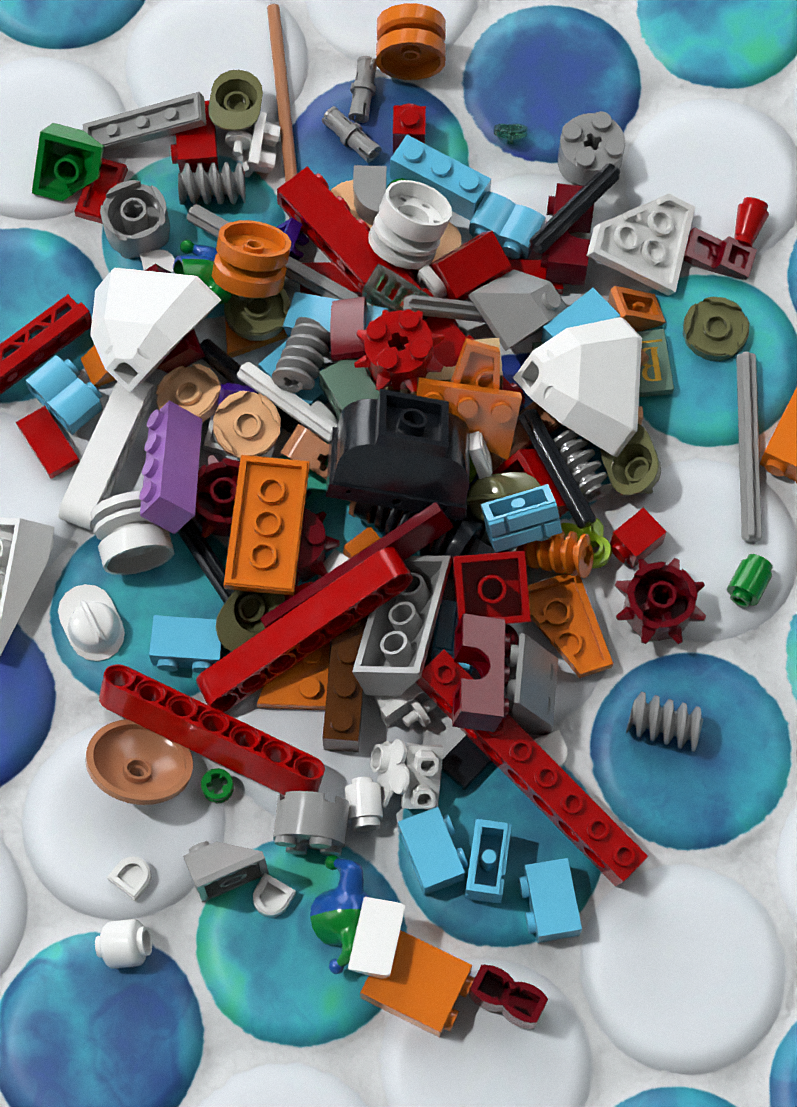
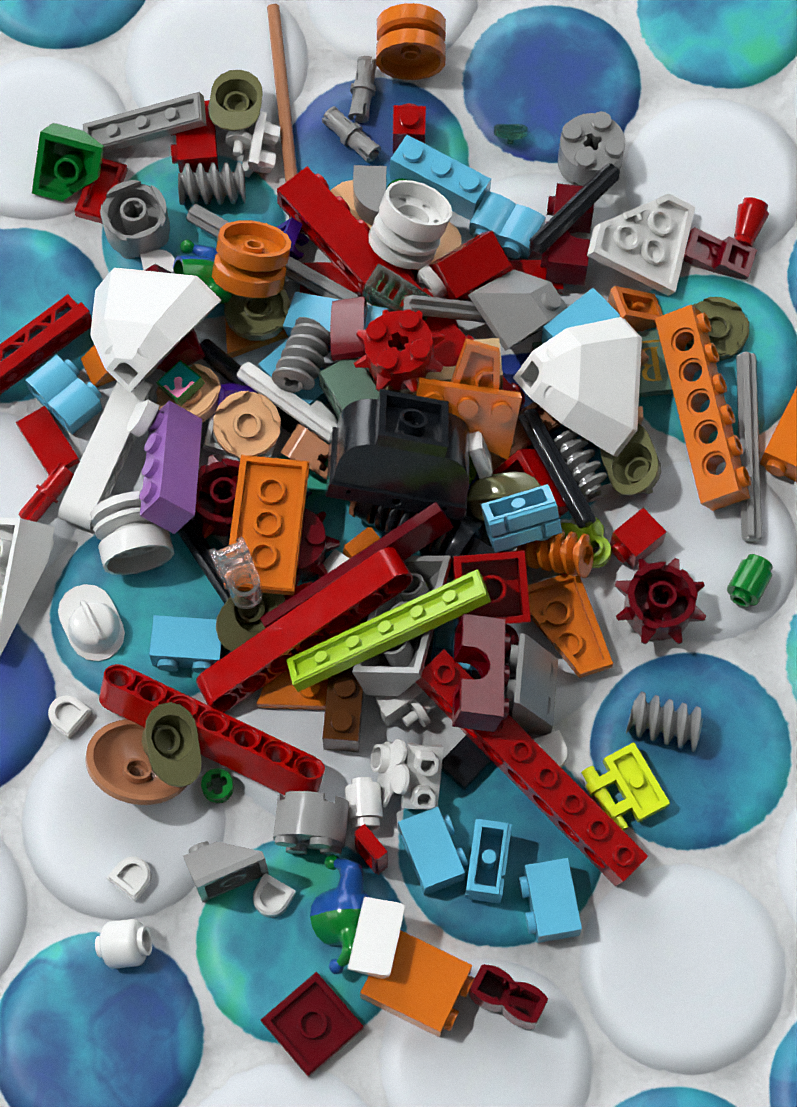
none -> red axle [18,462,74,522]
none -> white tile [48,695,92,739]
none -> white tile [127,400,159,437]
none -> olive piece [141,702,201,787]
none -> tile [156,360,205,406]
none -> clear piece [209,536,263,609]
none -> dark red tile [260,971,364,1078]
none -> lime tile [286,569,491,692]
none -> red tile [354,824,388,875]
none -> neon yellow plate [581,742,670,831]
none -> orange brick [655,304,751,511]

